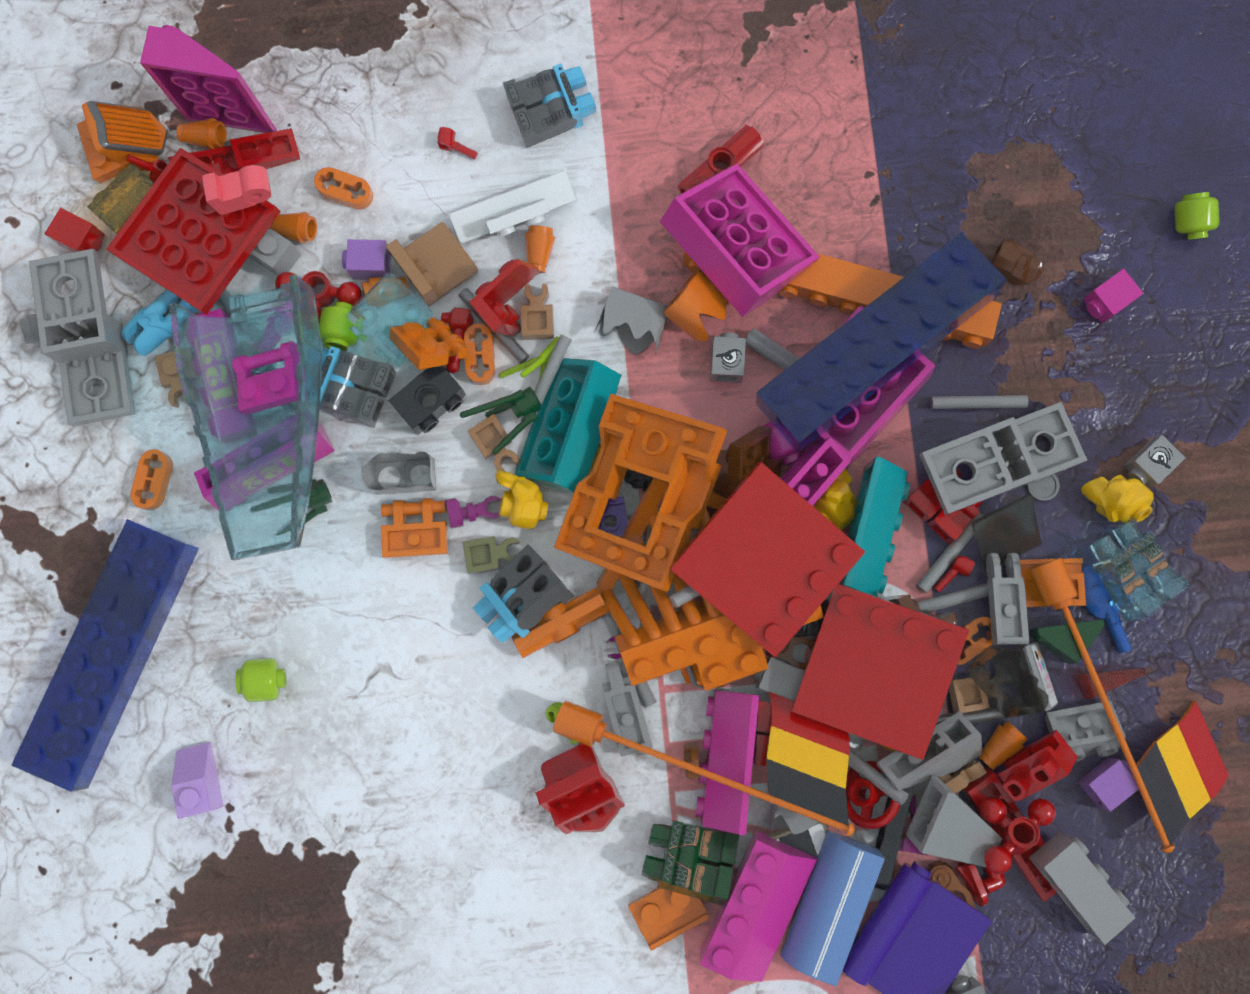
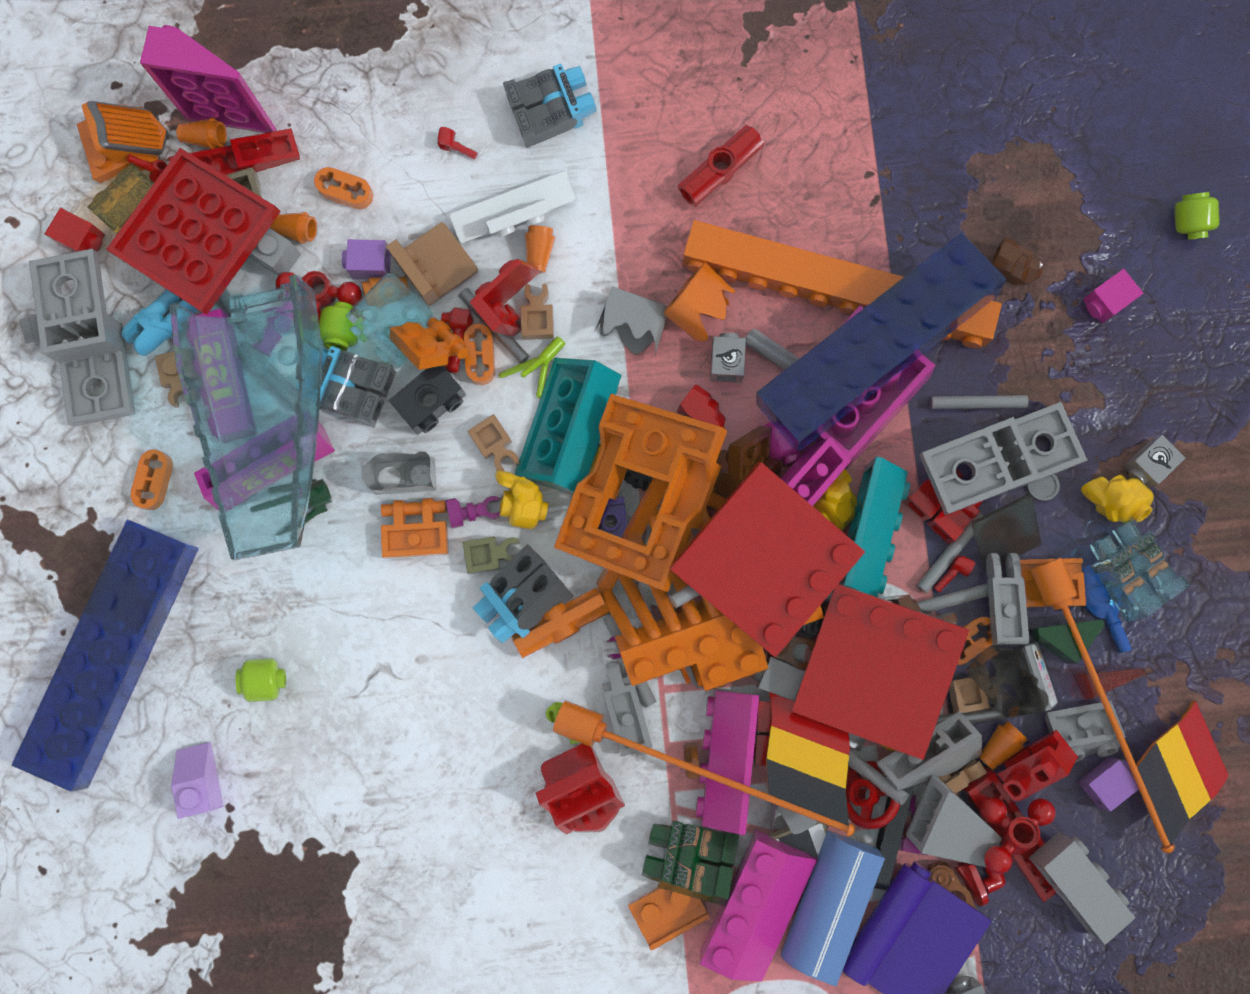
coral leg [202,165,272,215] -> none
dark pink plate [232,341,303,415] -> none
dark green plant [460,386,542,455] -> none
light grey bar [520,334,572,426] -> none
dark pink slope [659,164,820,317] -> none
none -> red rock [677,384,726,429]

